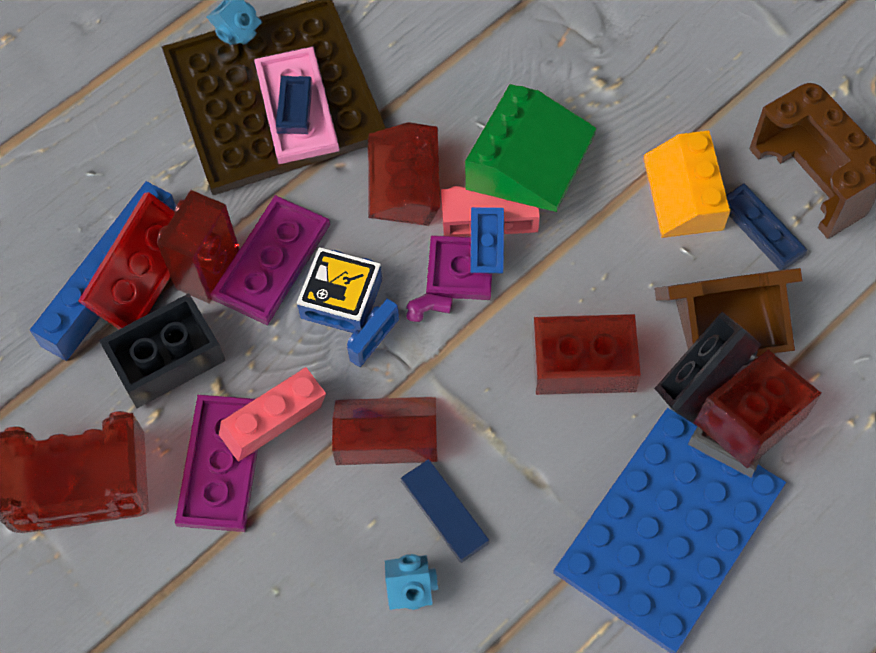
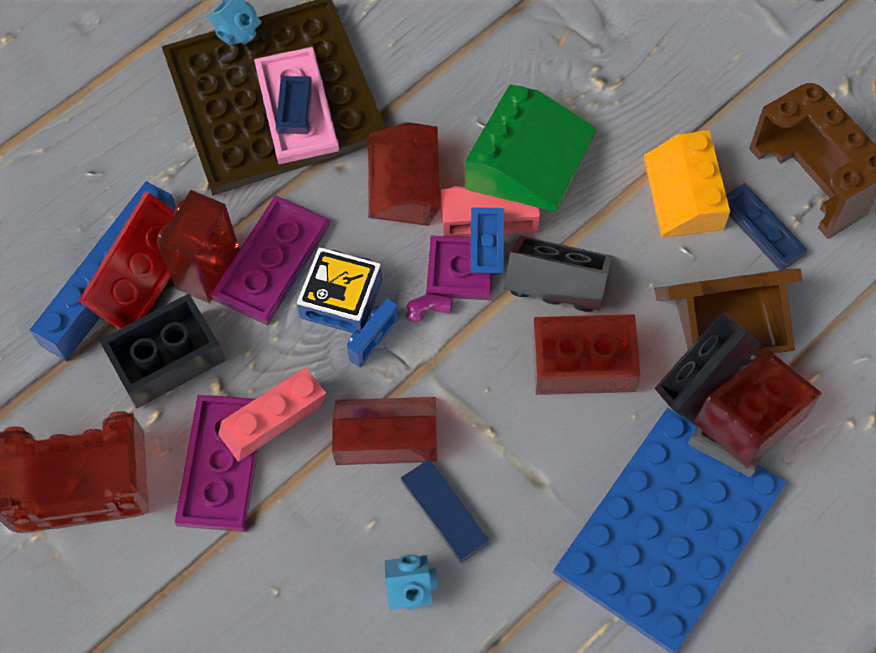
none -> black slope [503,235,613,312]

